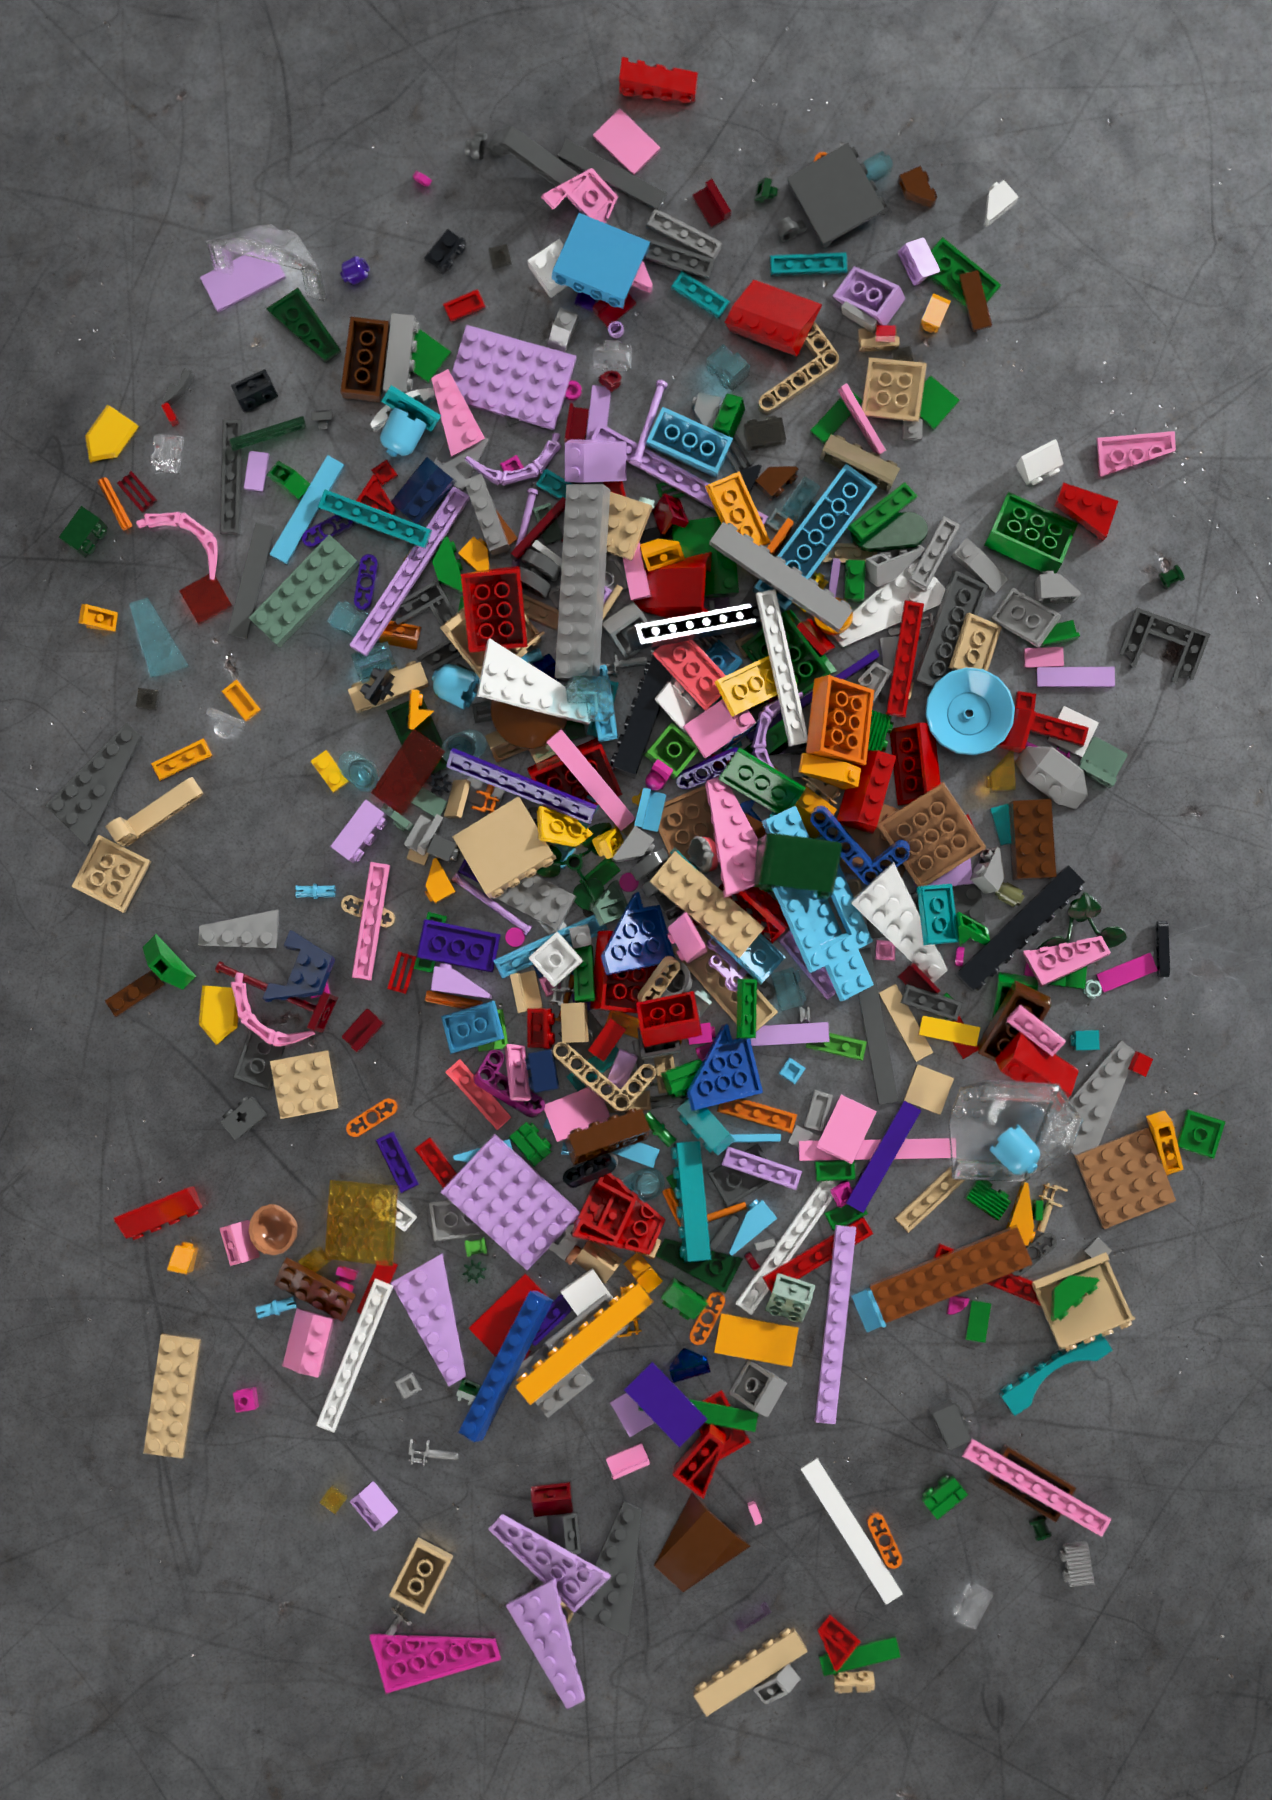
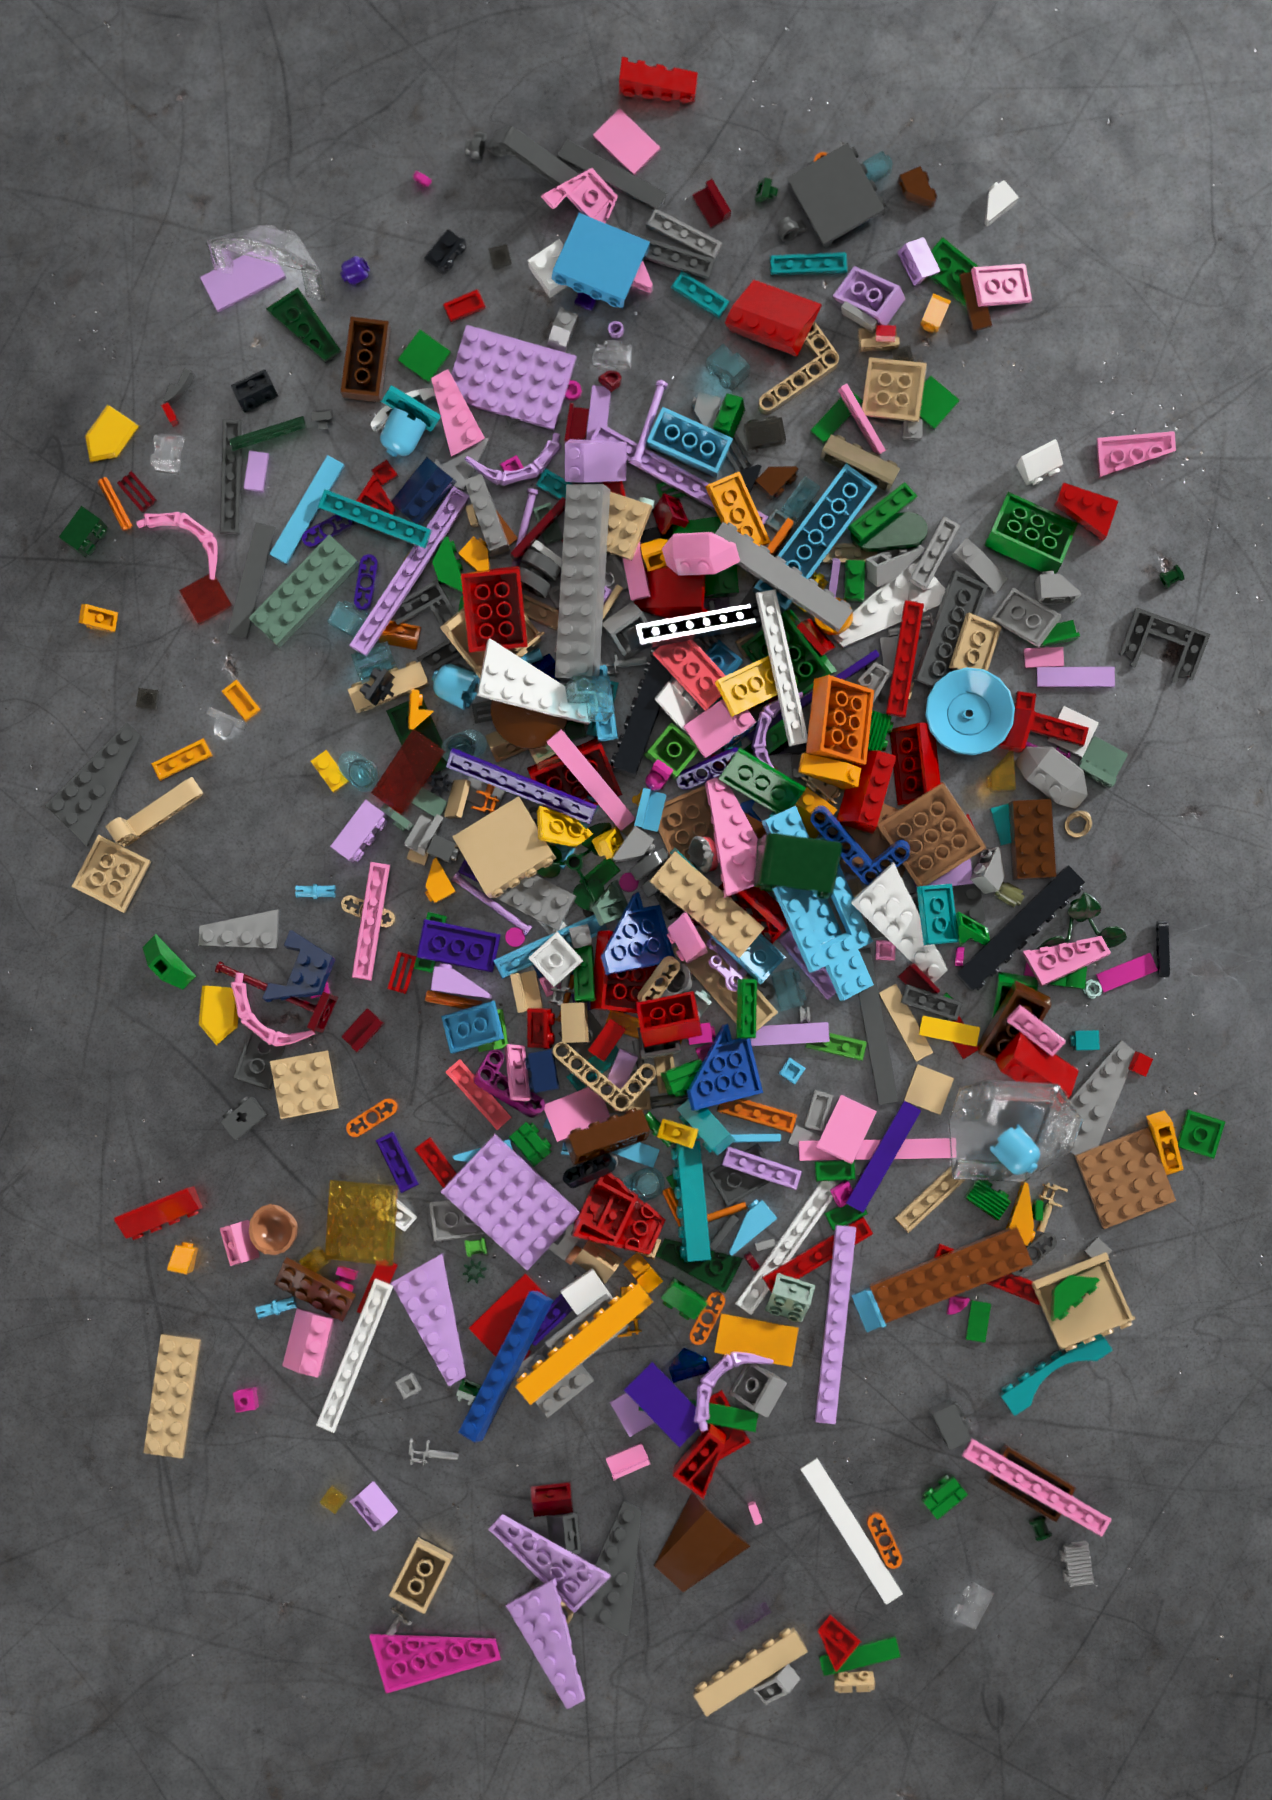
reddish brown plate [105,970,165,1017] -> none
clear light blue wing [129,598,189,678] -> none
green slope [266,461,310,499] -> none
light grey brick [383,313,419,393] -> none
dark red panel [593,293,636,328] -> none
none -> tan tile [465,504,480,528]
none -> yellow plate [657,1119,698,1148]
none -> bright pink wedge [662,532,740,576]
none -> lavender animal [694,1352,774,1432]
none -> bright pink tile [971,264,1032,307]
none -> tan piece [1065,811,1092,838]

